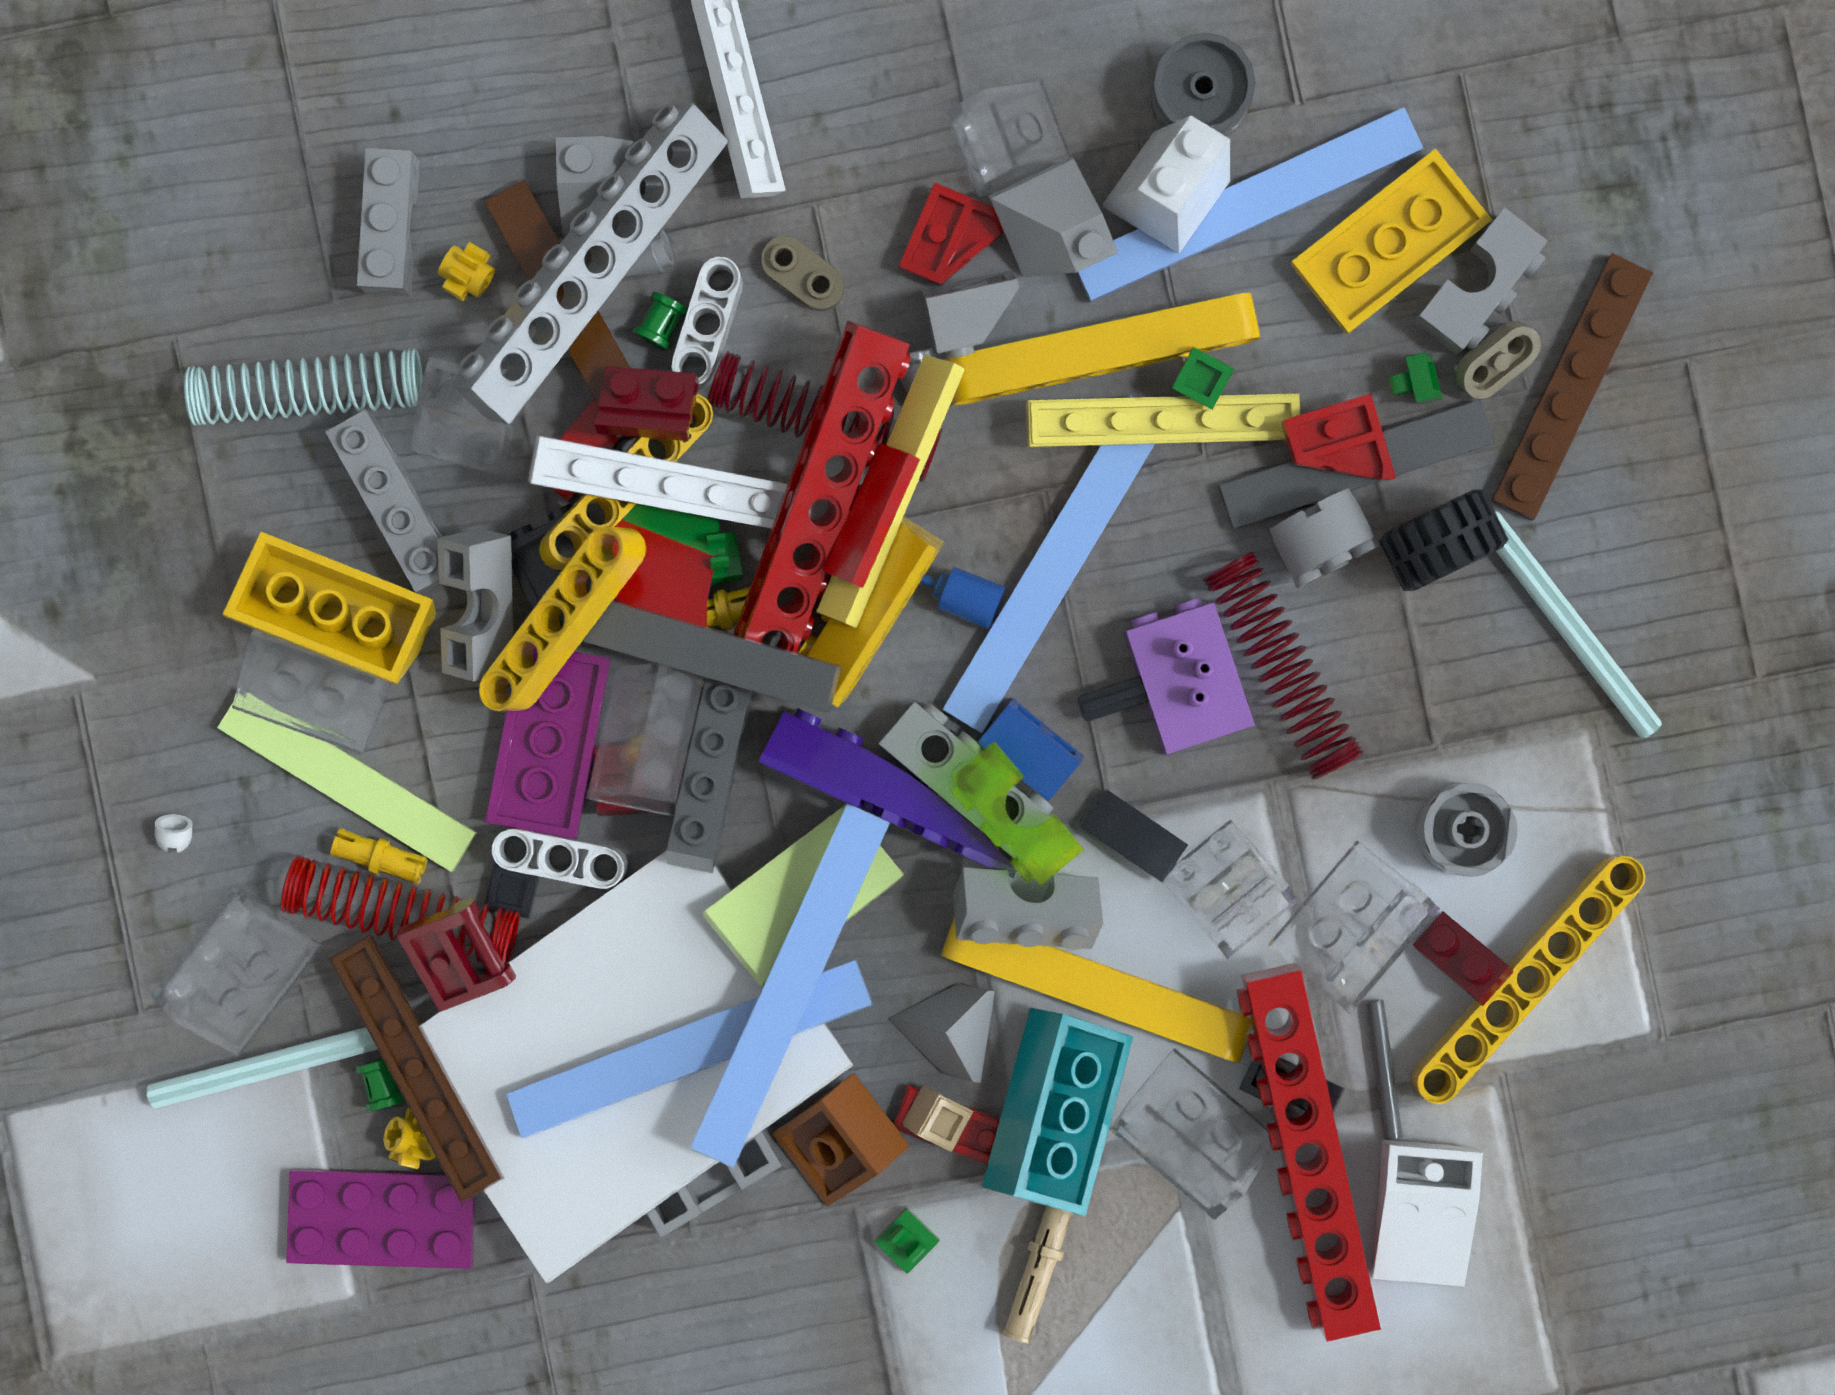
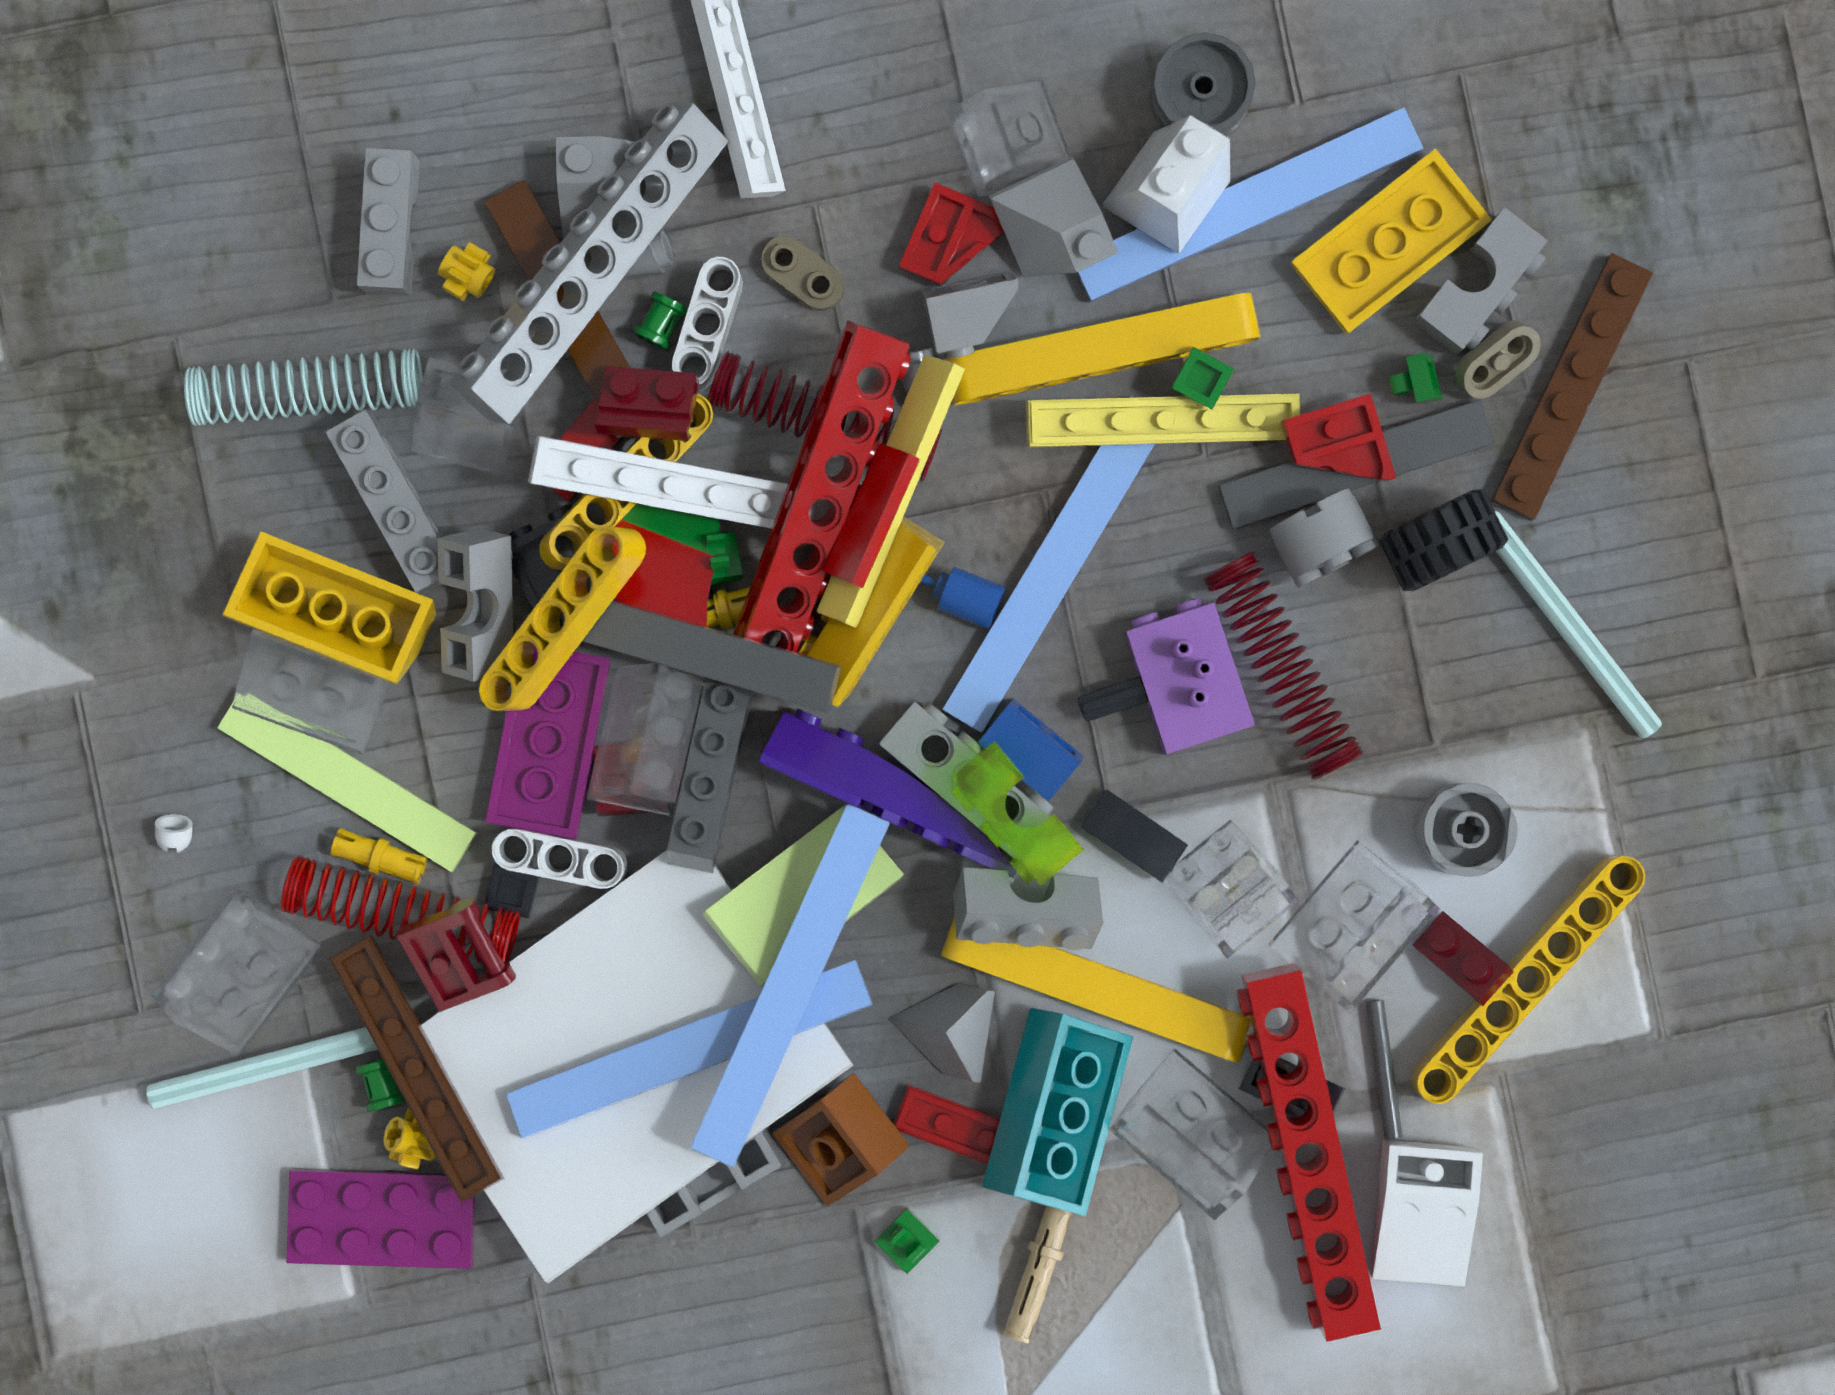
tan slope [903,1085,974,1152] -> none

